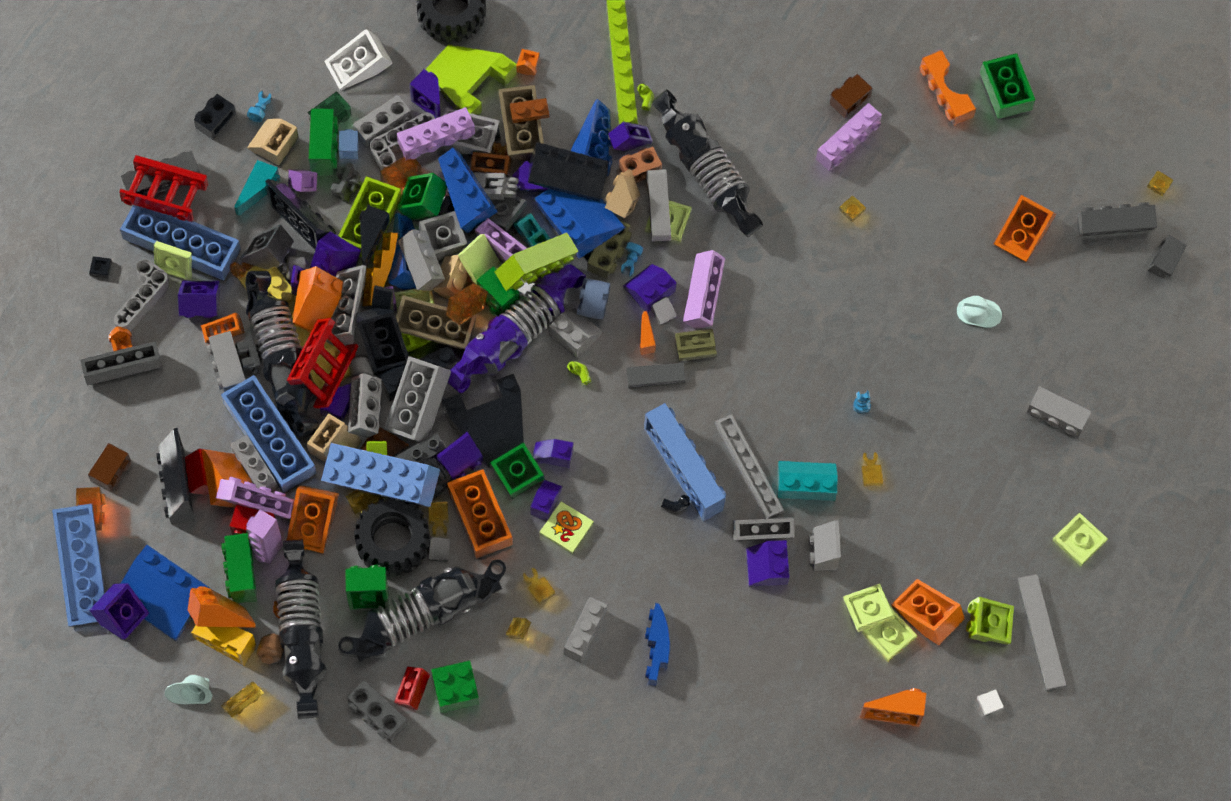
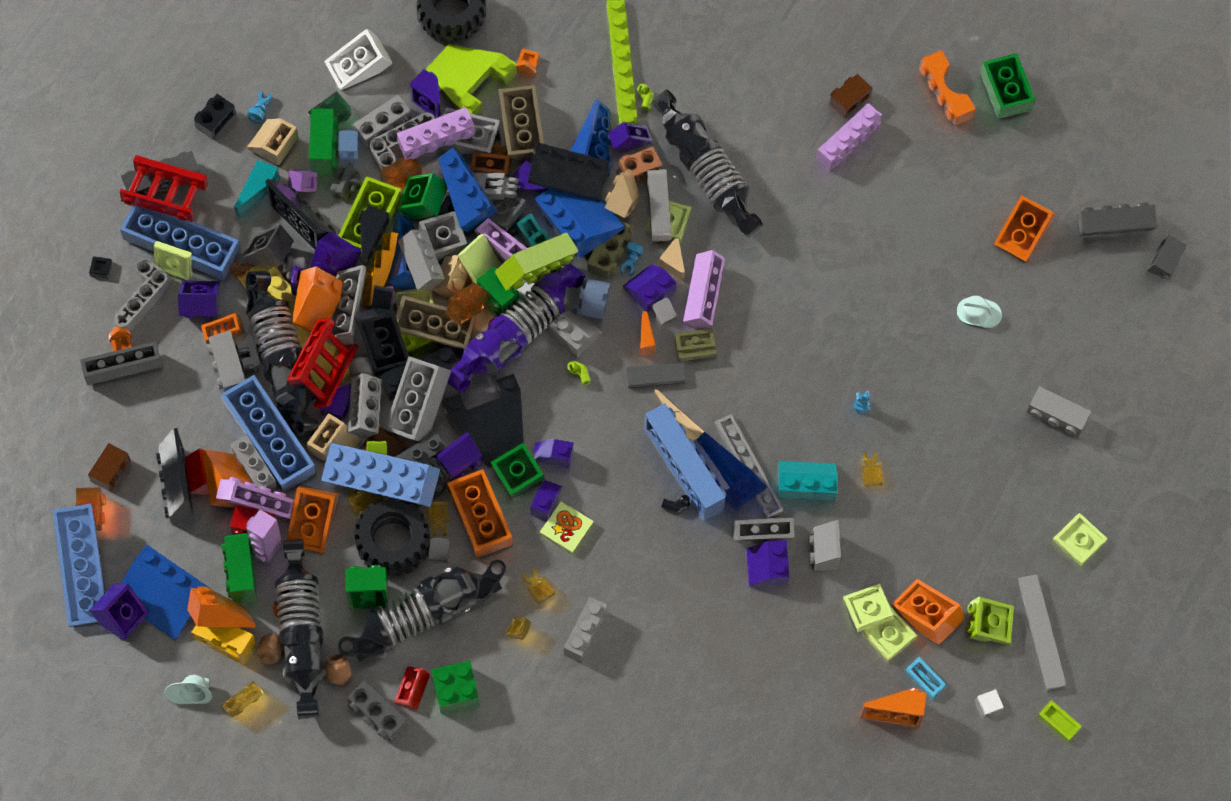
dark orange plate [510,98,549,123] -> none
blue slope [645,603,670,686] -> none
clear yellow plate [839,195,866,222] -> none
clear yellow plate [1147,171,1173,197] -> none
none -> medium nougat head [324,654,351,685]
none -> clear blue plate [655,389,766,512]
none -> tan slope [659,238,685,280]
none -> medium azure tile [904,657,947,699]
none -> lime tile [1038,700,1082,742]

